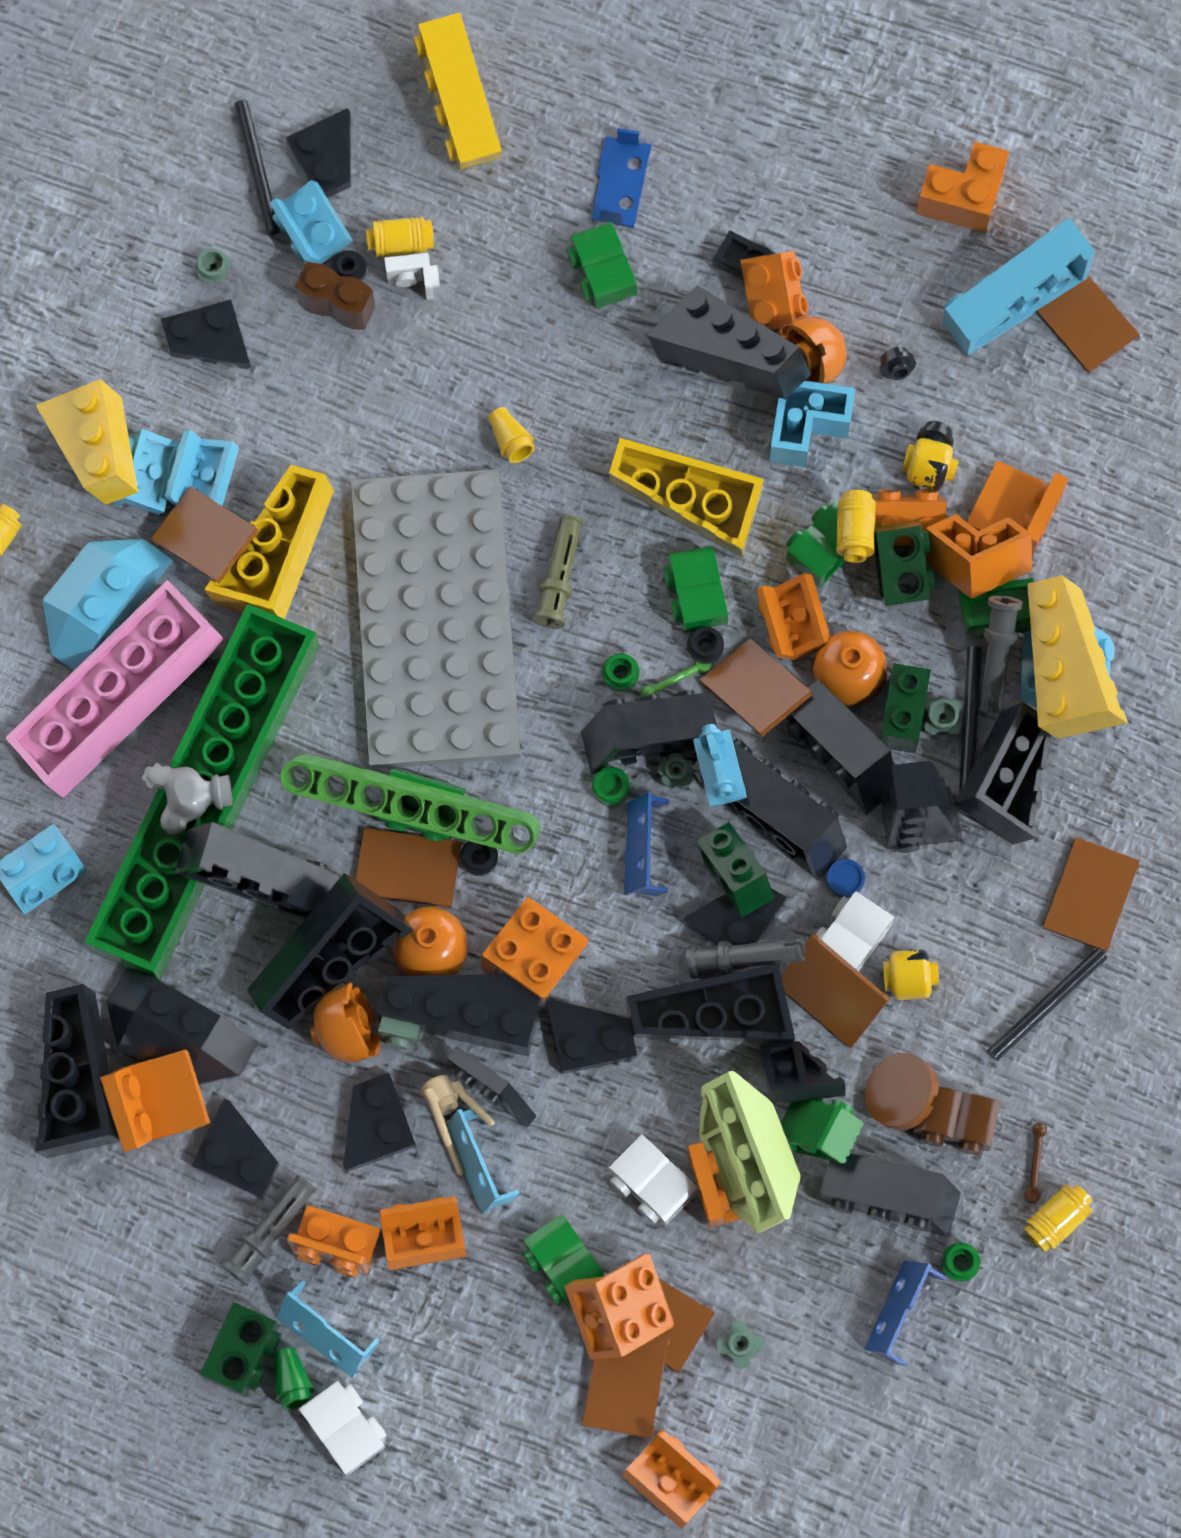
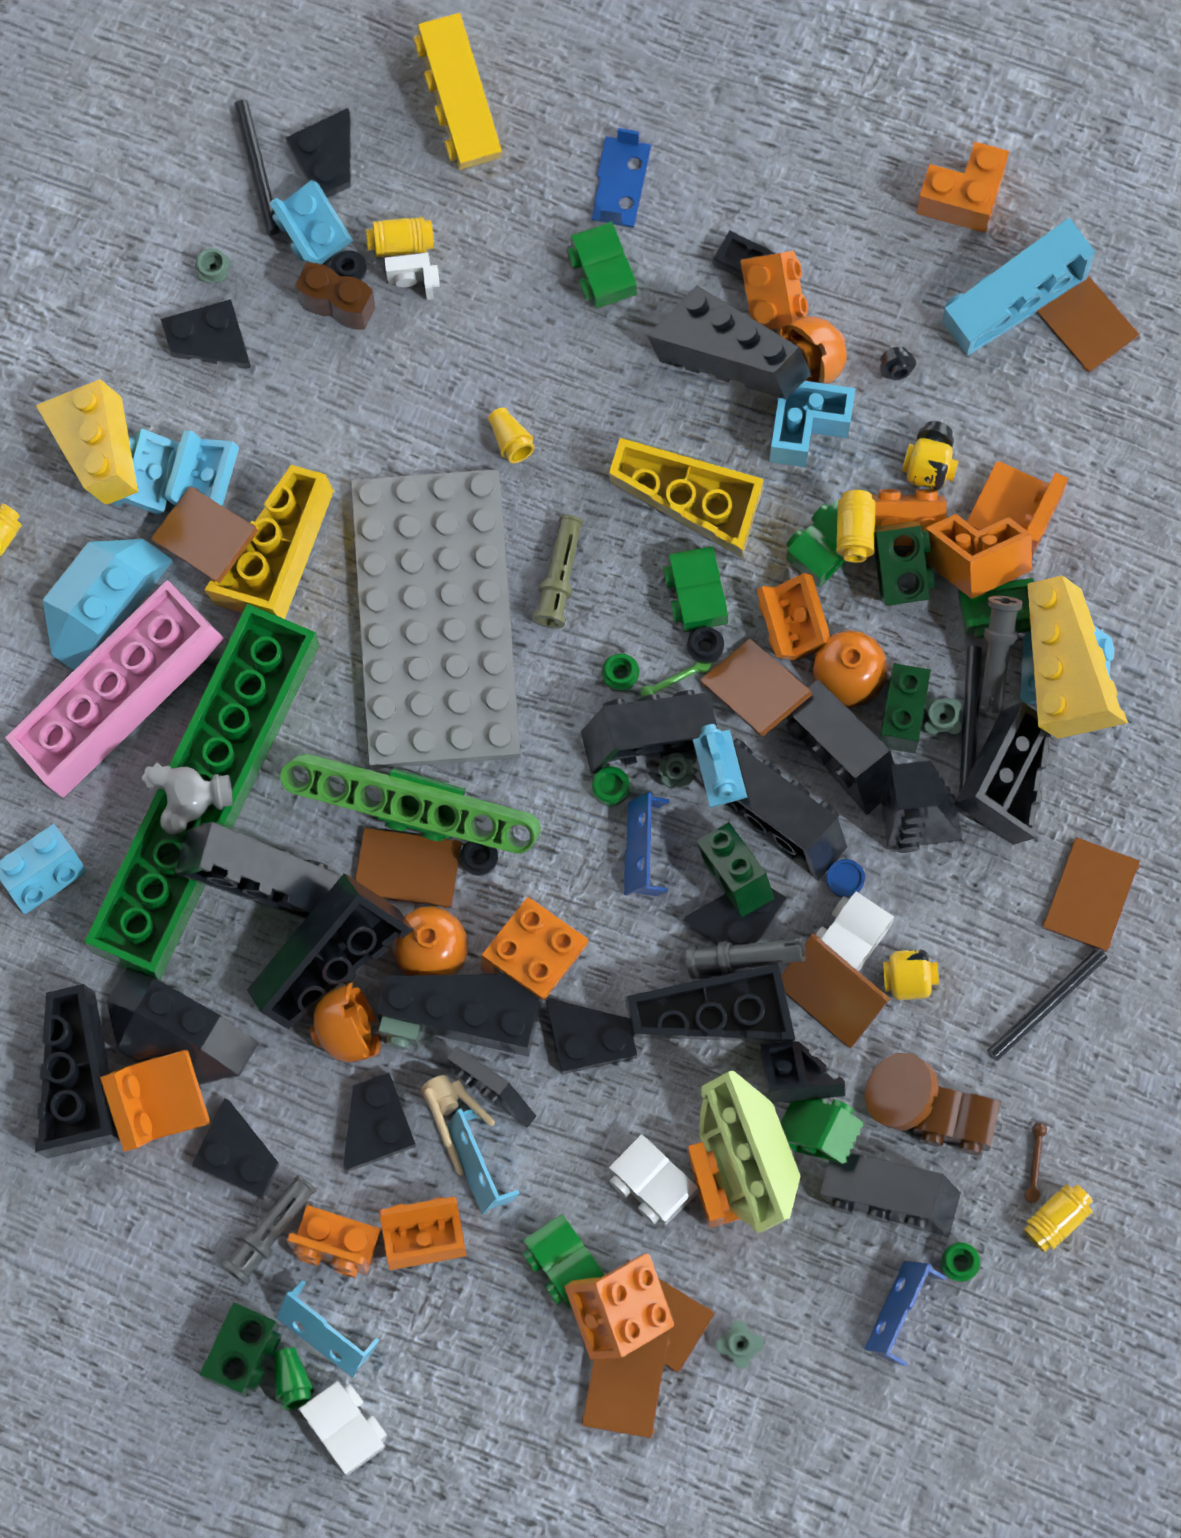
orange bracket [622,1430,721,1529] -> none

